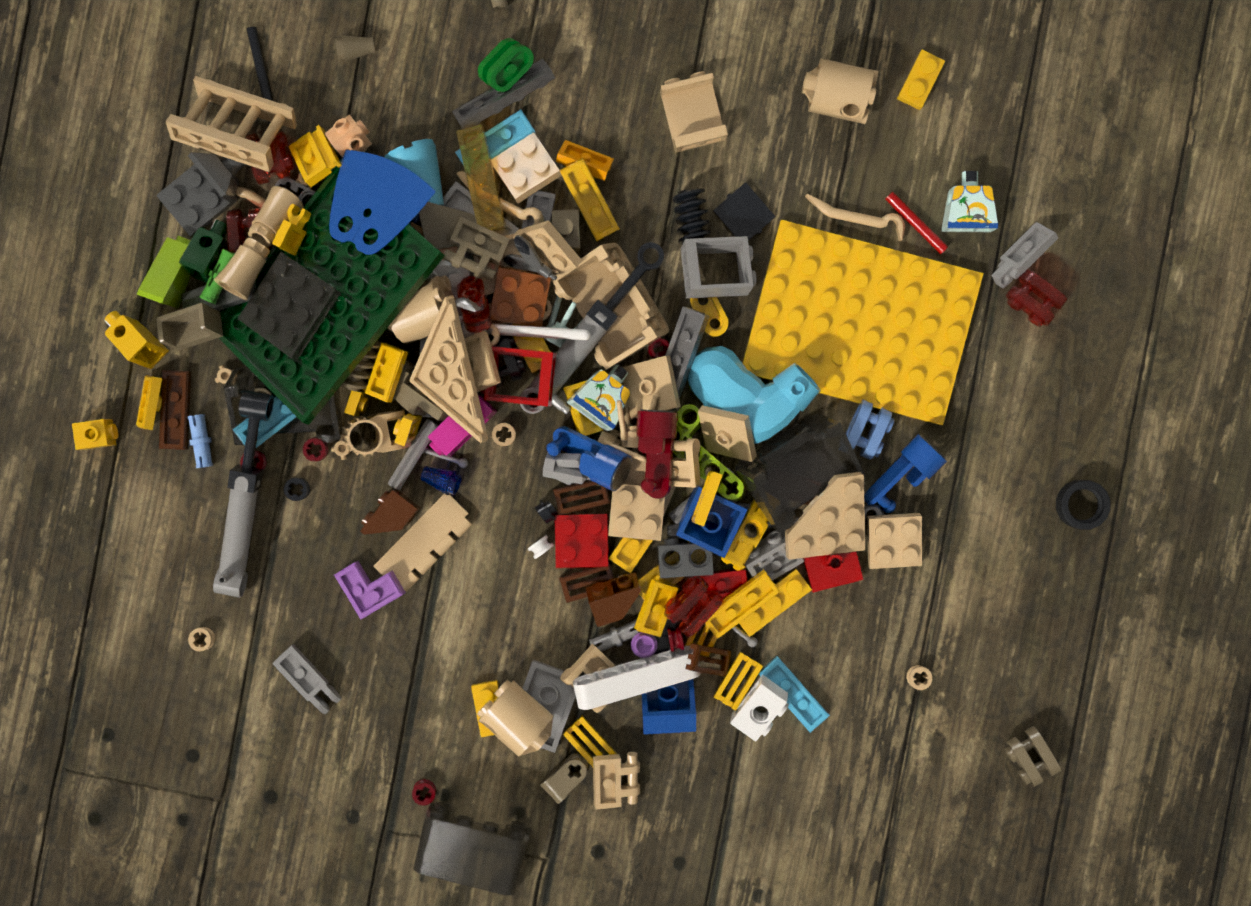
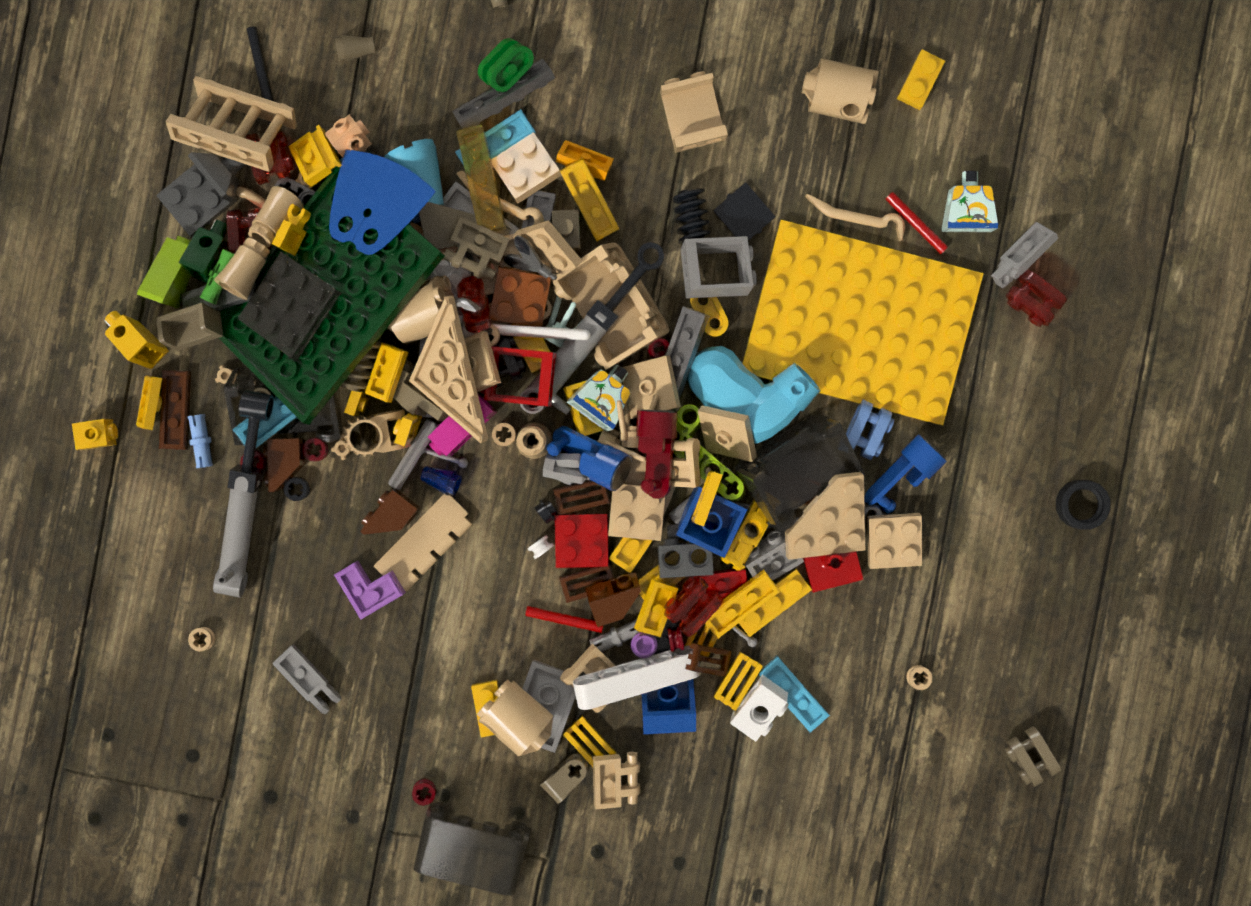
none -> reddish brown slope [263,438,306,492]
none -> tan plant [516,422,552,459]
none -> red bar [525,606,603,633]

